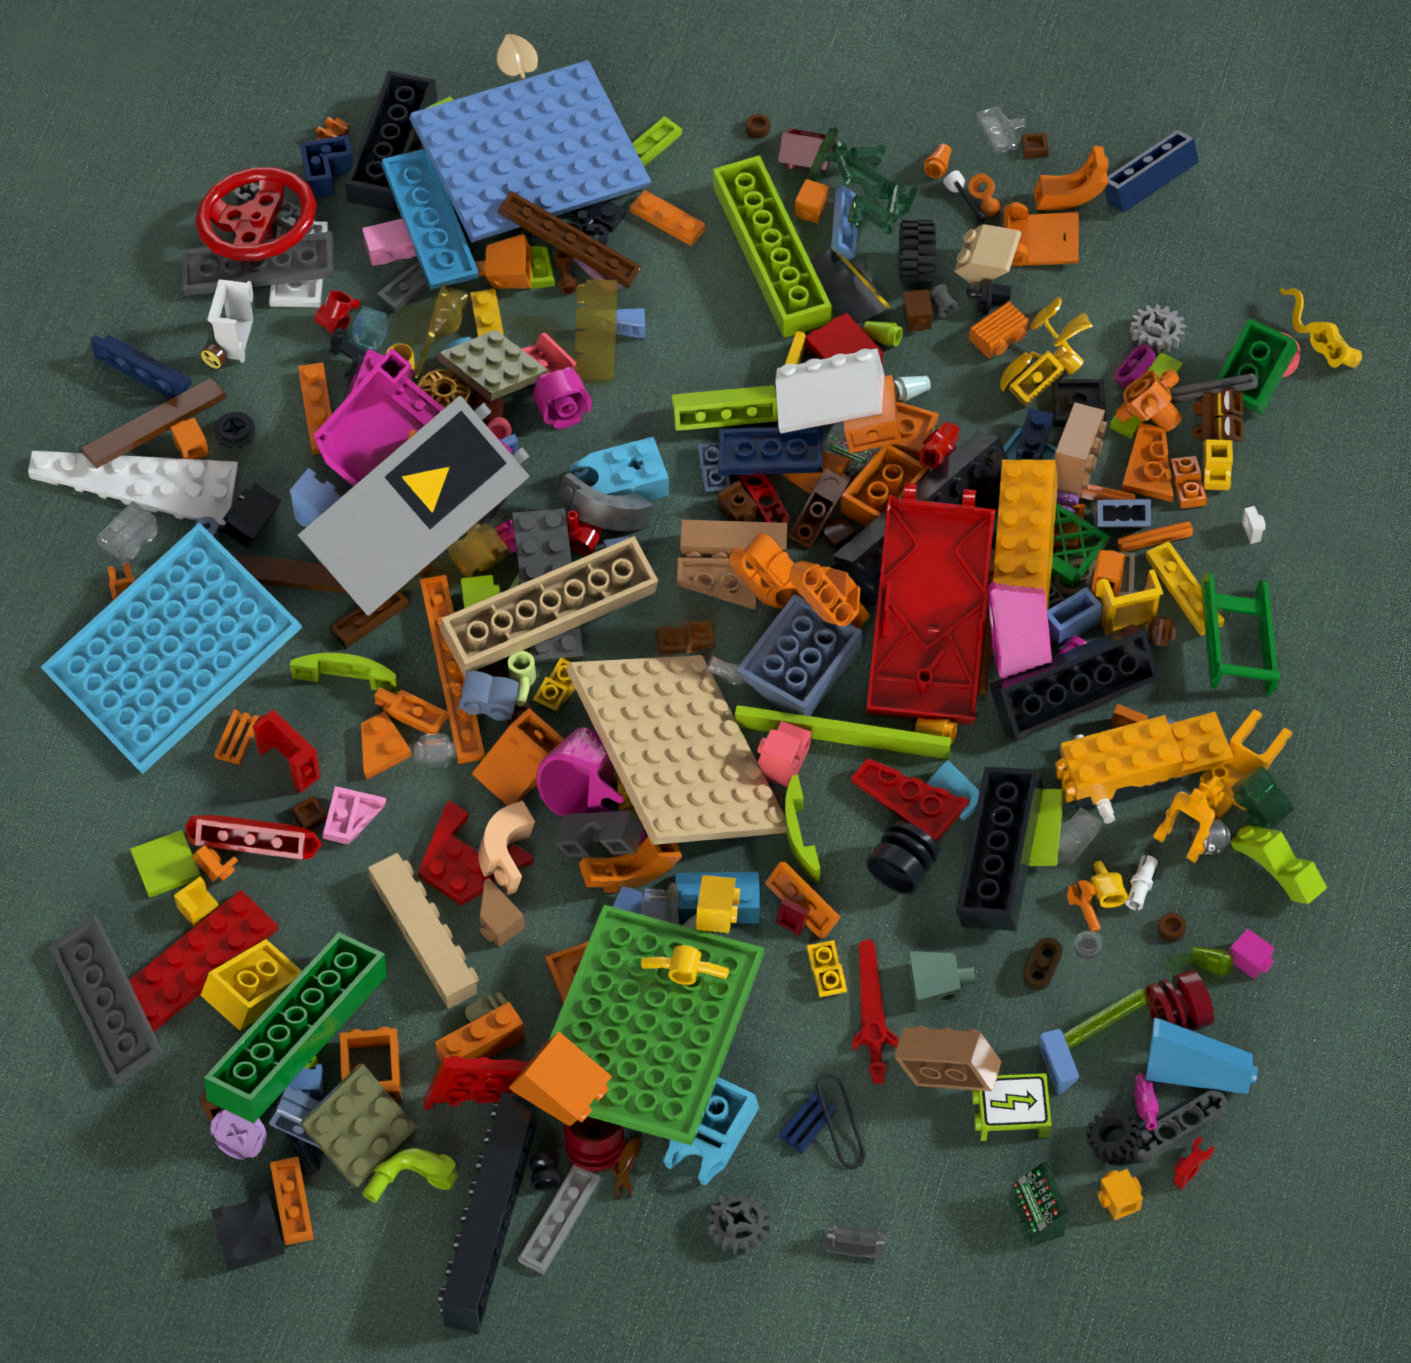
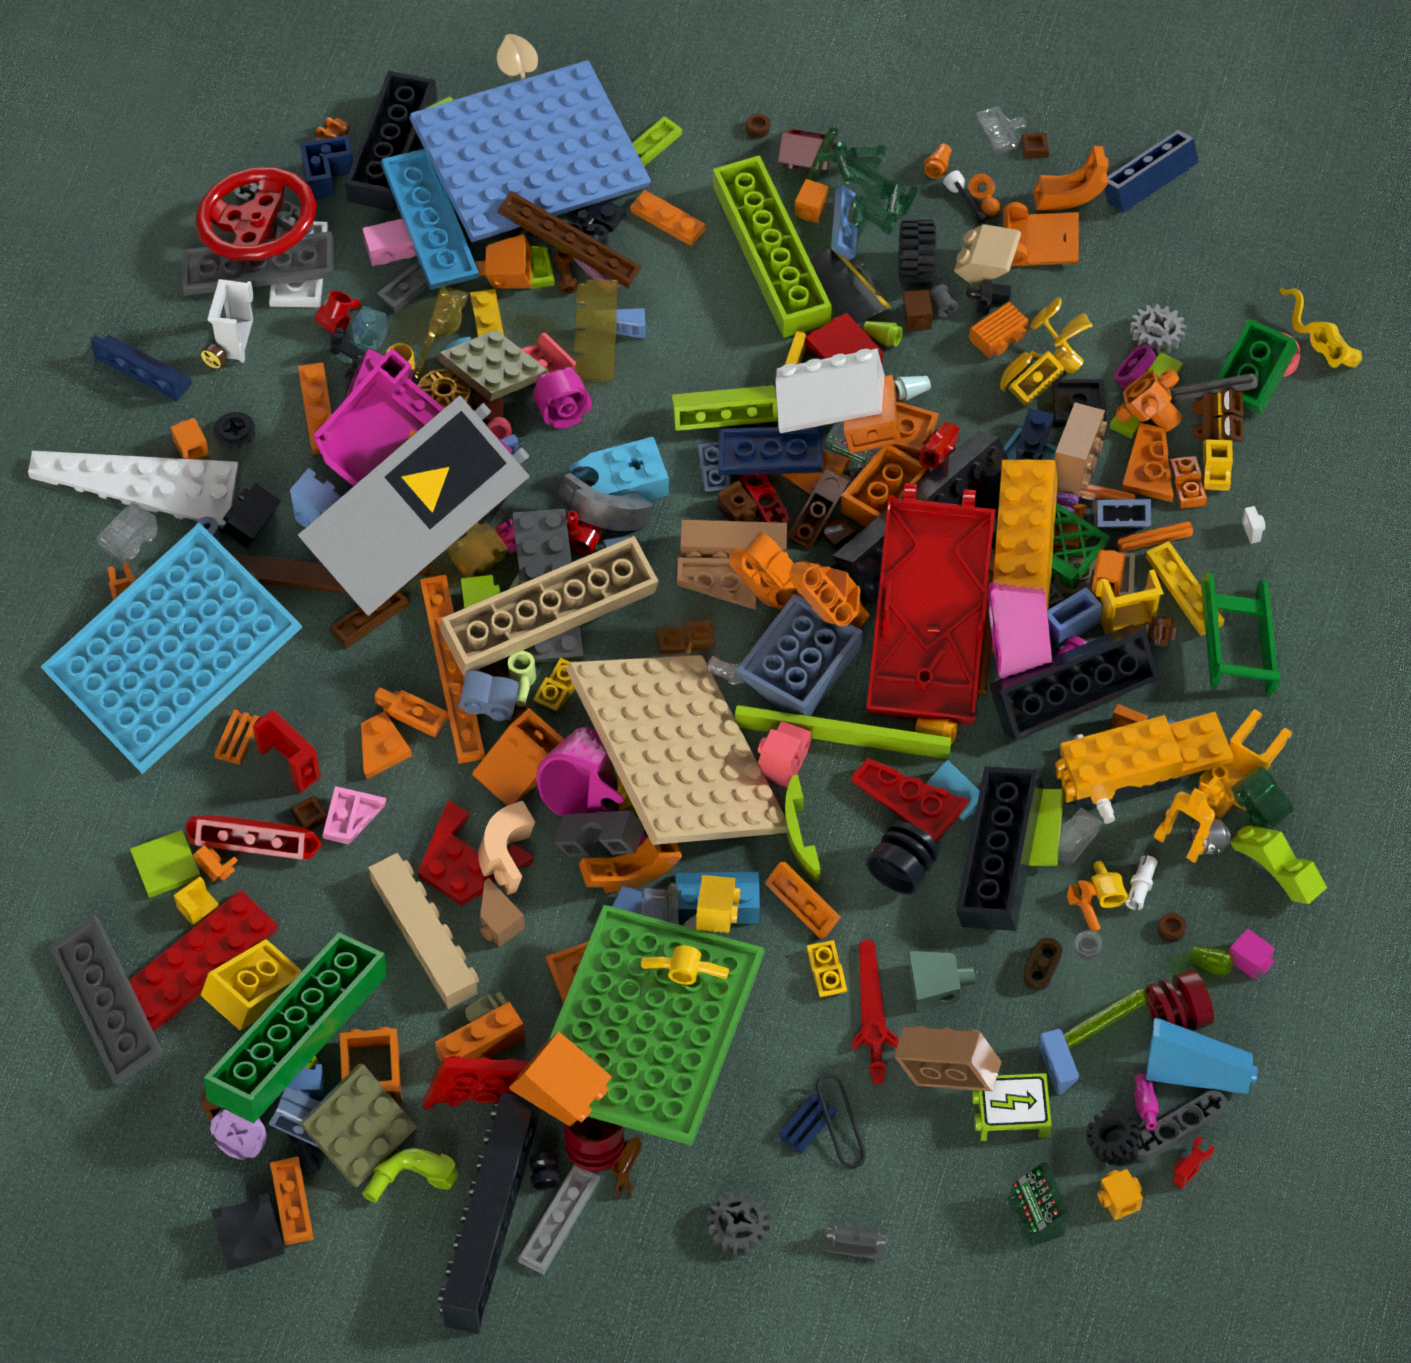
reddish brown tile [81,378,226,469] -> none
lime slope [290,653,398,693] -> none
clear head [414,733,456,769] -> none
medium azure brick [664,1077,759,1186] -> none
dark red tile [775,898,809,935] -> none

